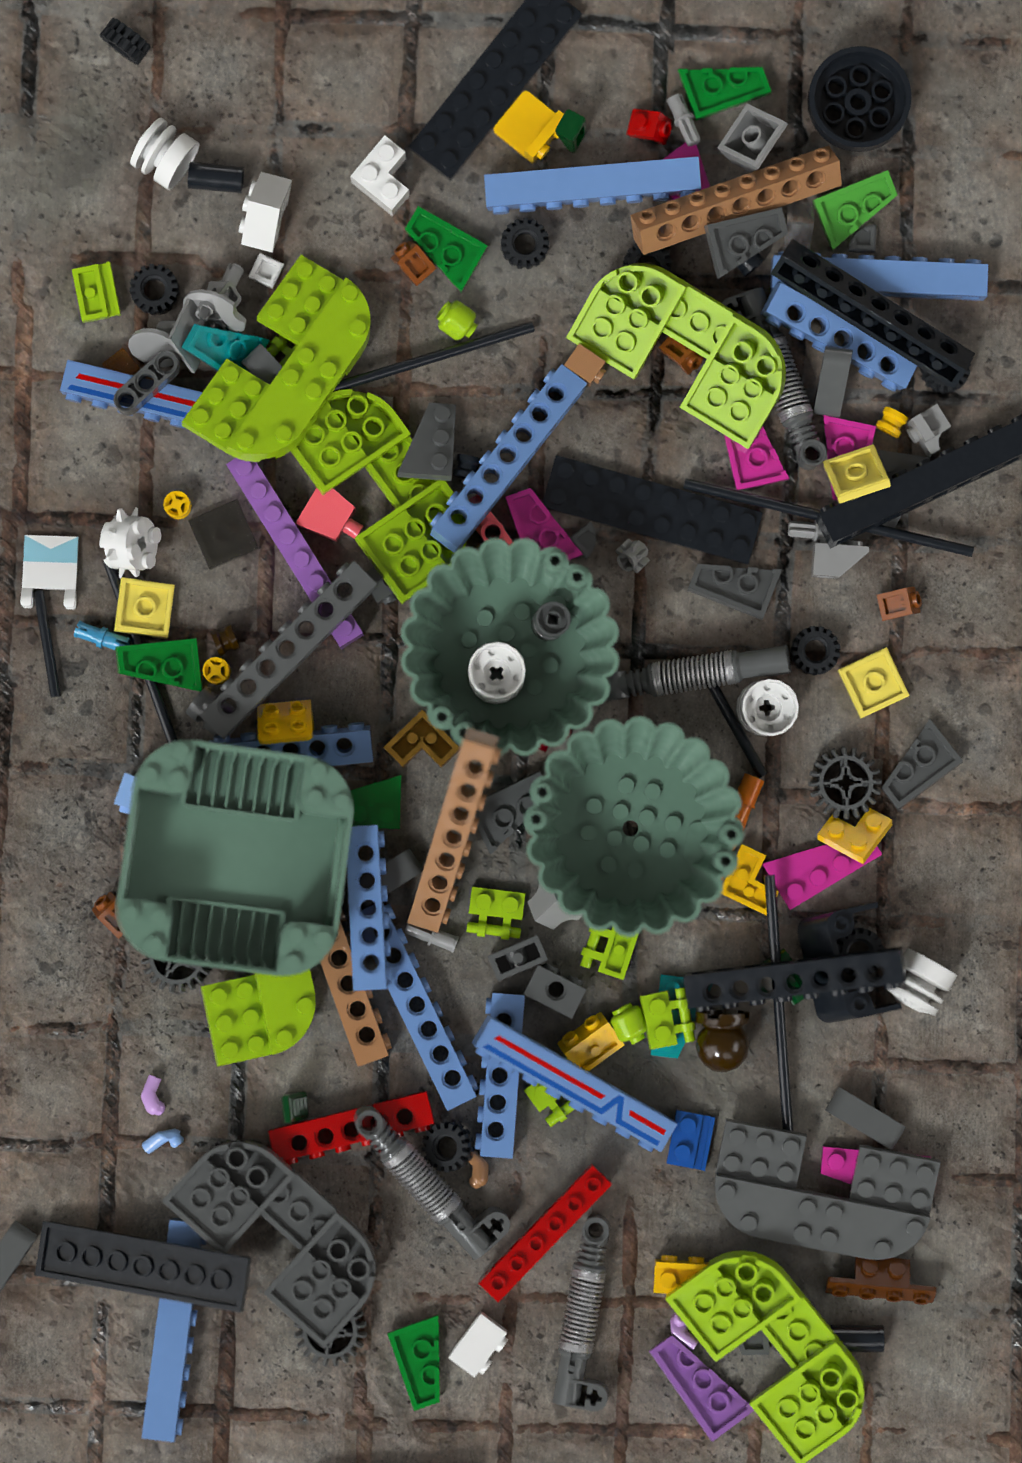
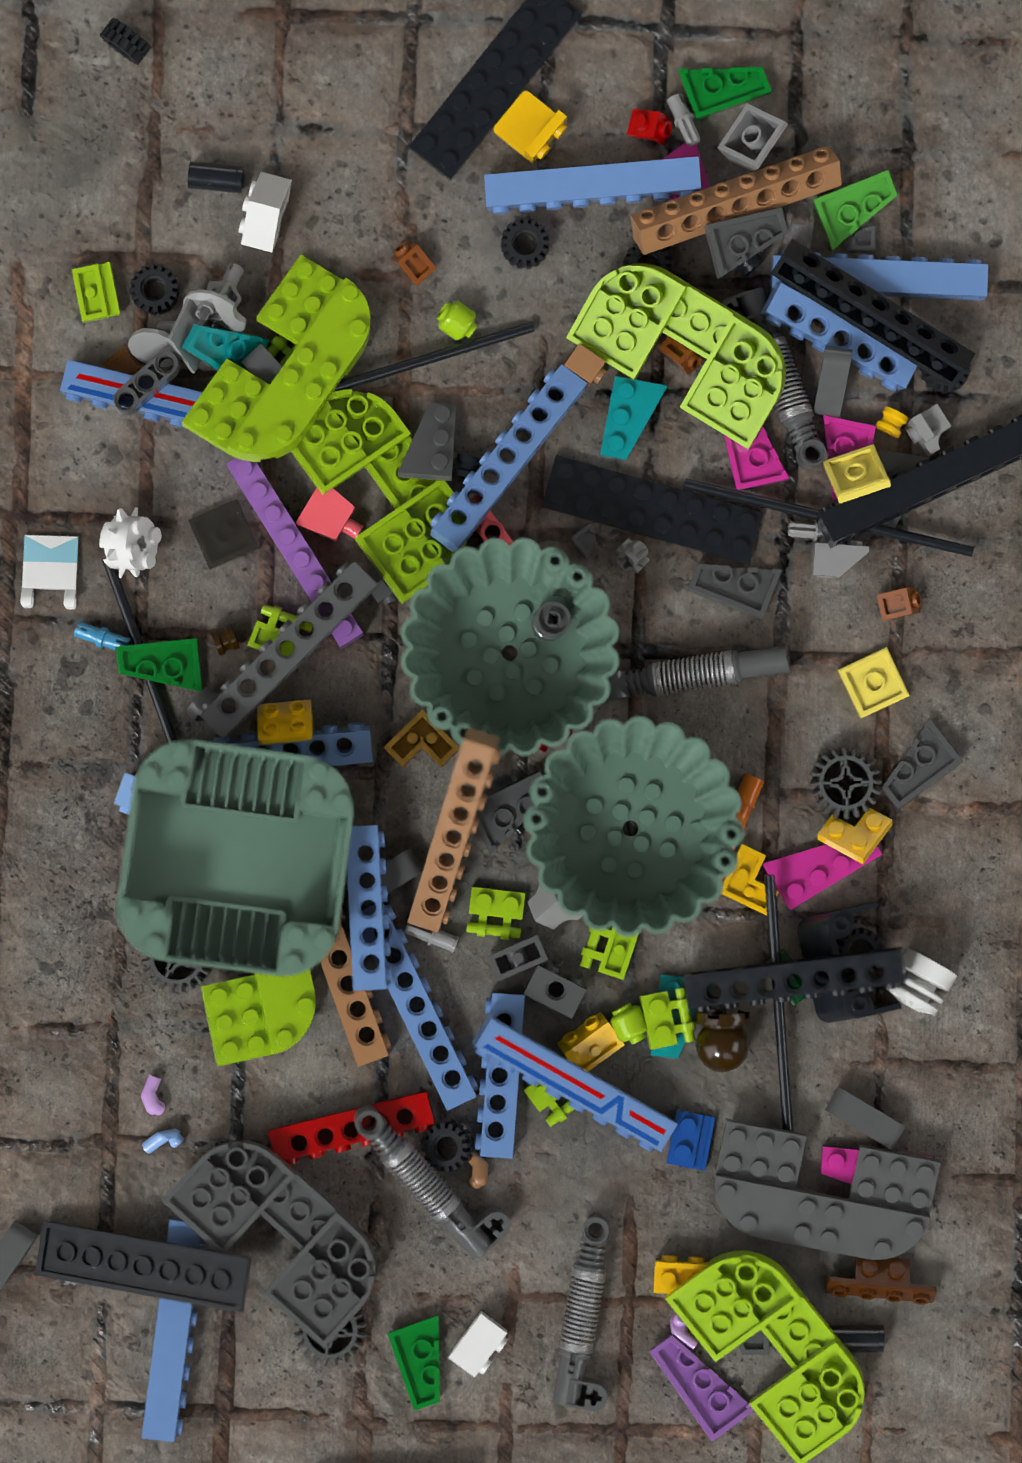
black bar [33,590,61,698] -> none
dark orange bracket [92,892,123,939] -> none
light yellow tile [114,577,175,639] -> none
white wheel [130,118,200,190] -> none
yellow wheel [163,491,192,520] -> none
yellow wheel [203,657,231,685] -> none
white tile [248,253,285,289] -> none
dark green slope [282,1091,309,1123] -> none
white brick [350,135,410,216] -> none
green wing [350,775,402,829] -> none
green wing [405,206,488,293] -> none
white wheel [468,642,525,704] -> none
red brick [478,1163,612,1302] -> none
dark pink wing [505,488,583,561] -> none
dark green slope [555,109,587,154] -> none
black bar [707,683,768,778] -> none
white wheel [736,679,799,736] -> none
black tyre [790,626,841,675] -> none
black wheel [807,46,911,152] -> none
none -> lime plate [247,604,314,656]
none -> teal wing [600,376,667,461]

